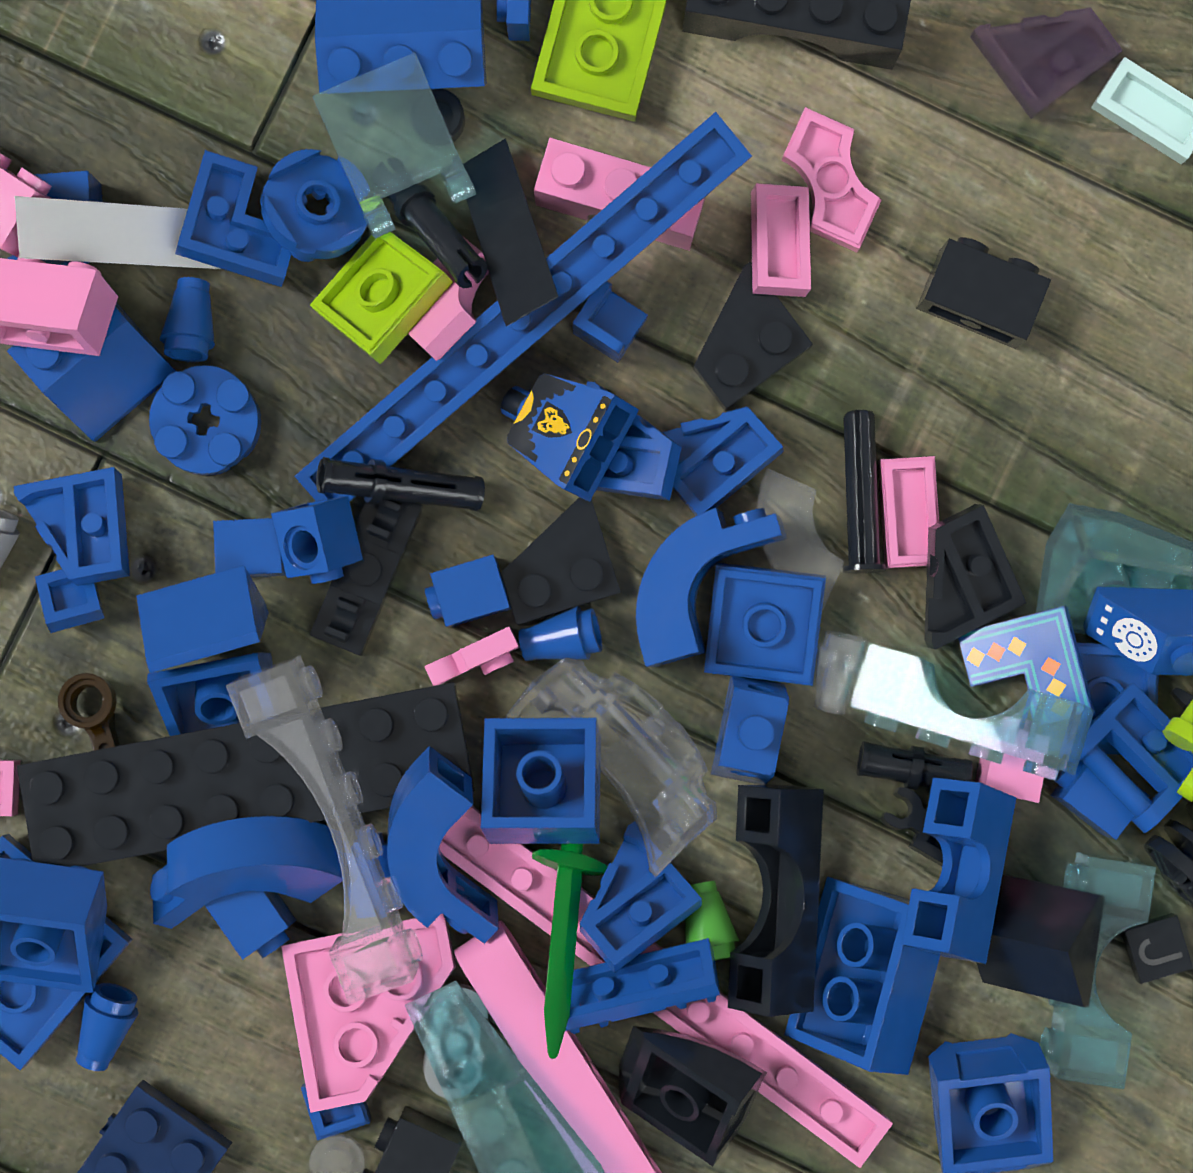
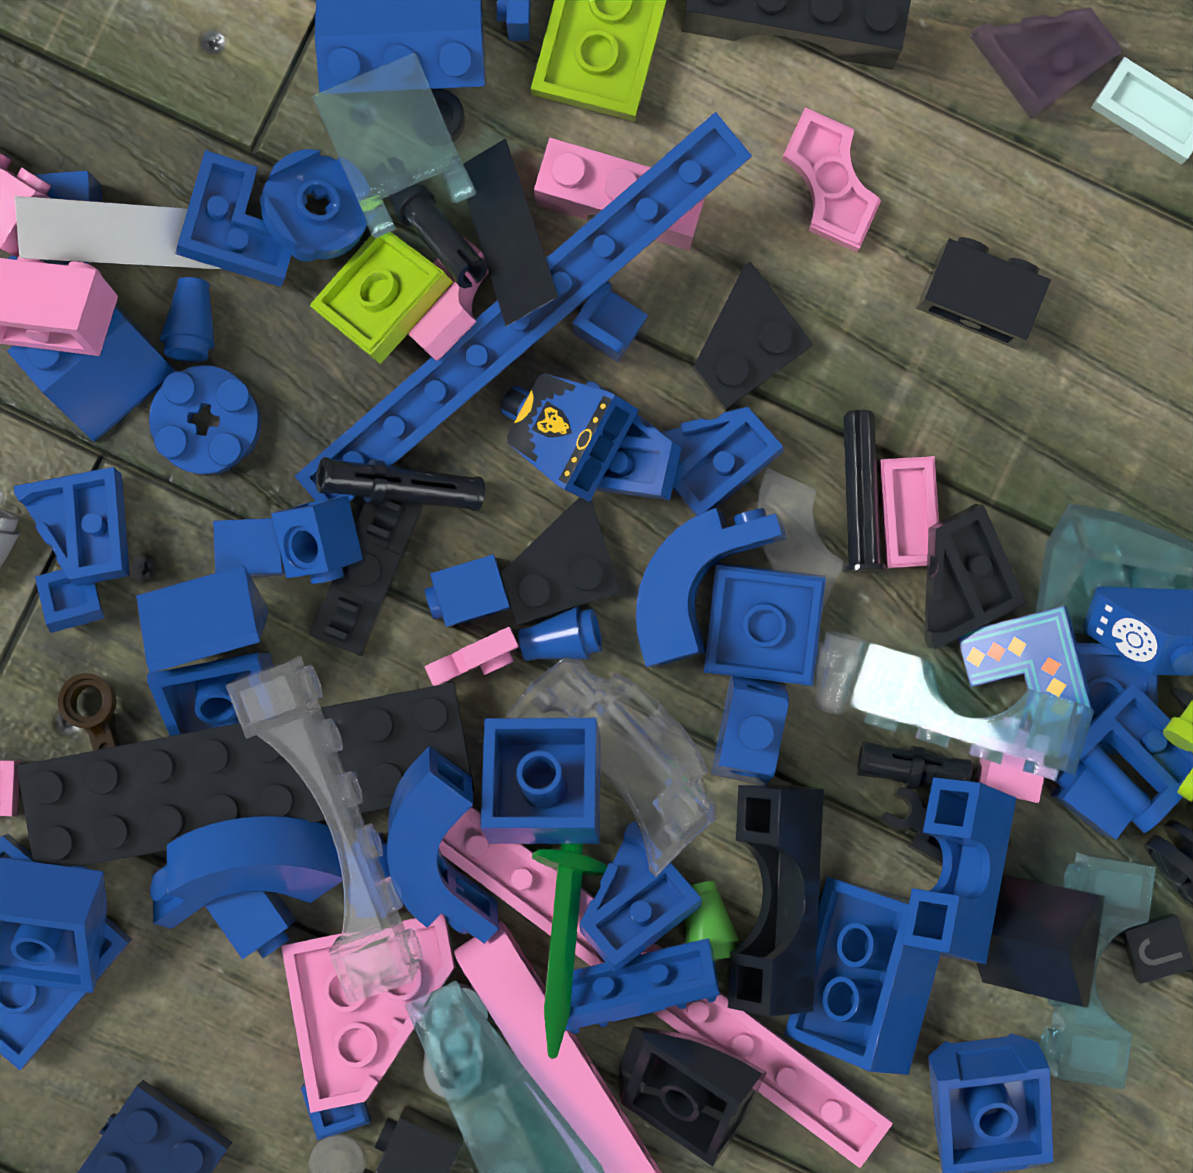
blue cone [76,983,139,1071] -> none
bright pink tile [751,183,811,297] -> none

